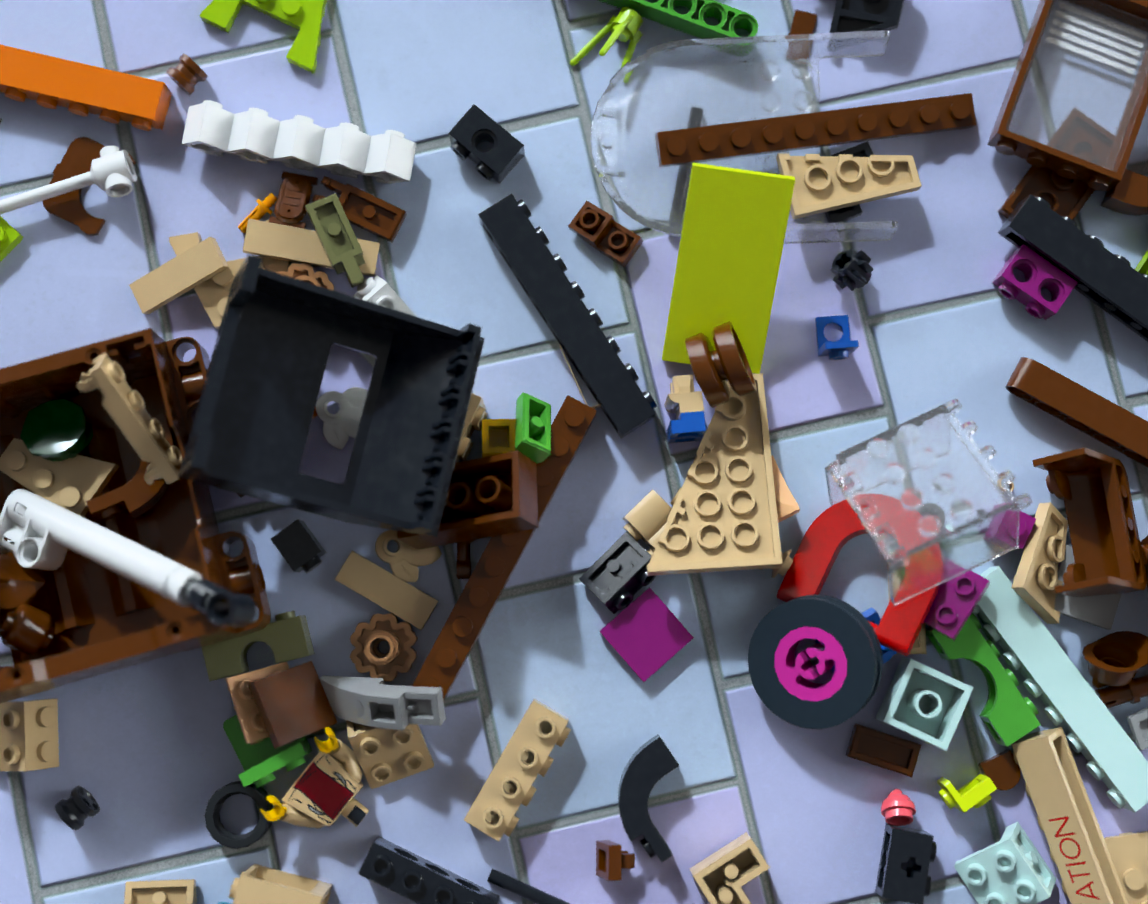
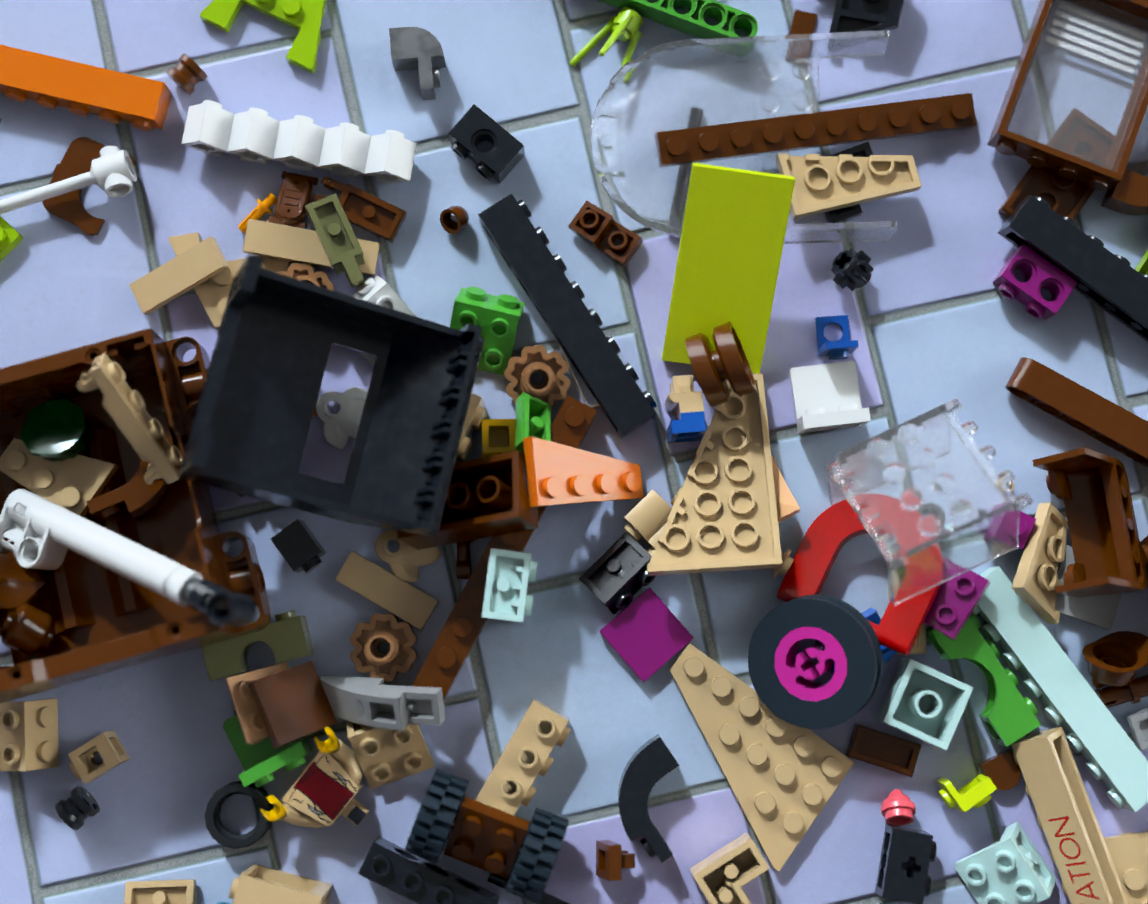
none -> tan brick [68,730,130,784]
none -> flat silver brick [389,27,446,100]
none -> plate [405,769,569,904]
none -> reddish brown hinge [440,206,469,234]
none -> bright green bracket [450,287,525,375]
none -> light aqua bracket [482,548,538,622]
none -> medium nougat plant [504,345,571,409]
none -> wing [523,436,644,507]
none -> tan wing [669,643,854,871]
none -> white bracket [789,360,871,434]

